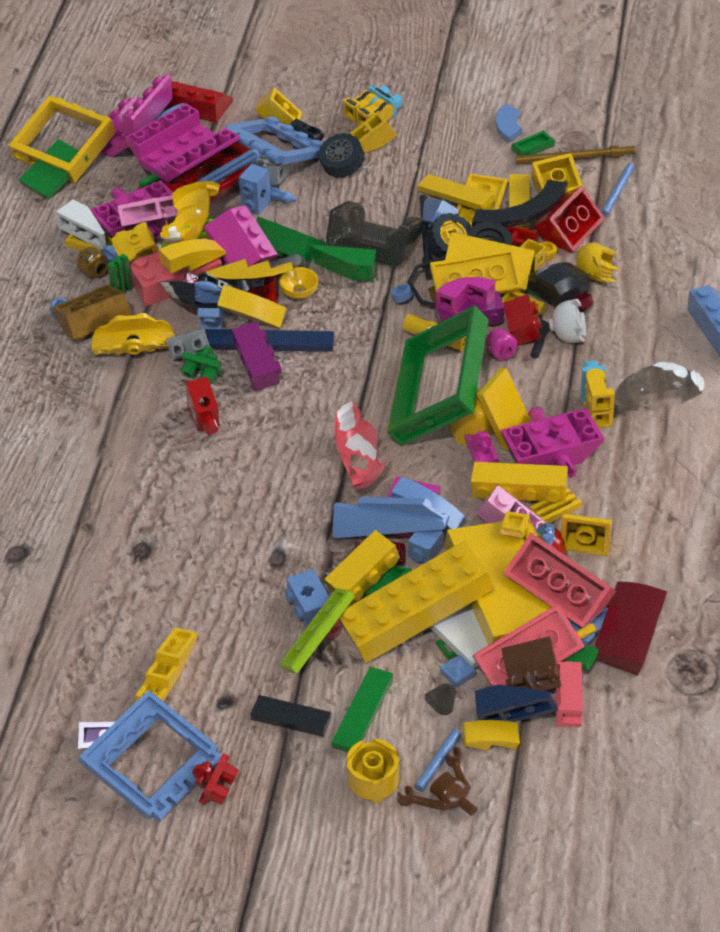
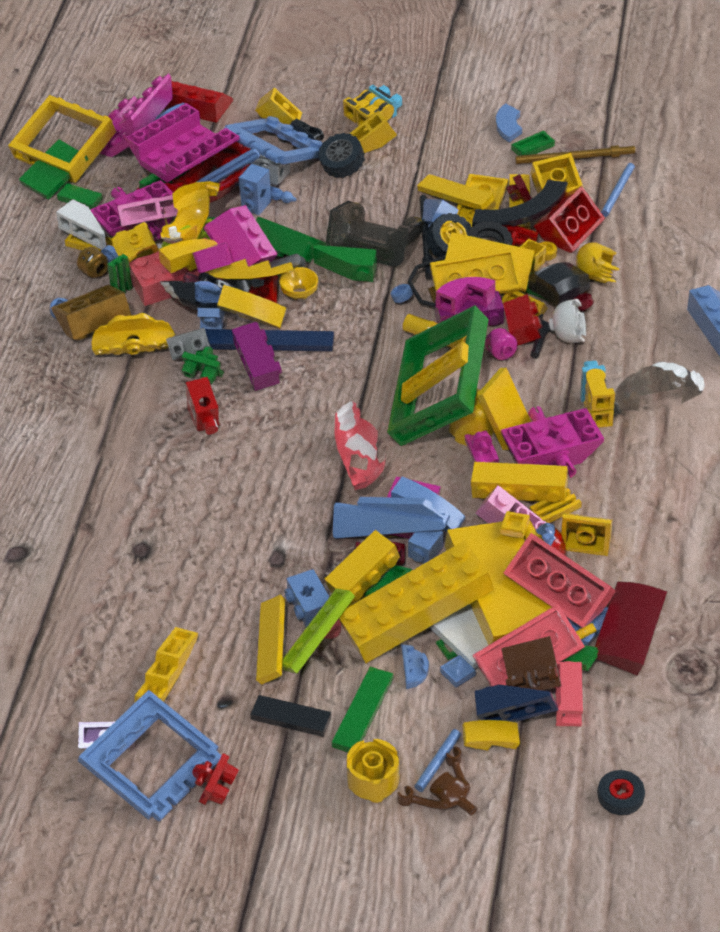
clear smoke tile [425,683,456,715] -> none
none -> green tile [57,183,103,210]
none -> dark pink slope [193,242,233,273]
none -> yellow tile [256,594,285,685]
none -> yellow tile [401,342,469,404]
none -> medium blue tile [401,645,429,689]
none -> dark red tile [506,174,532,203]
none -> black bush [597,770,645,815]

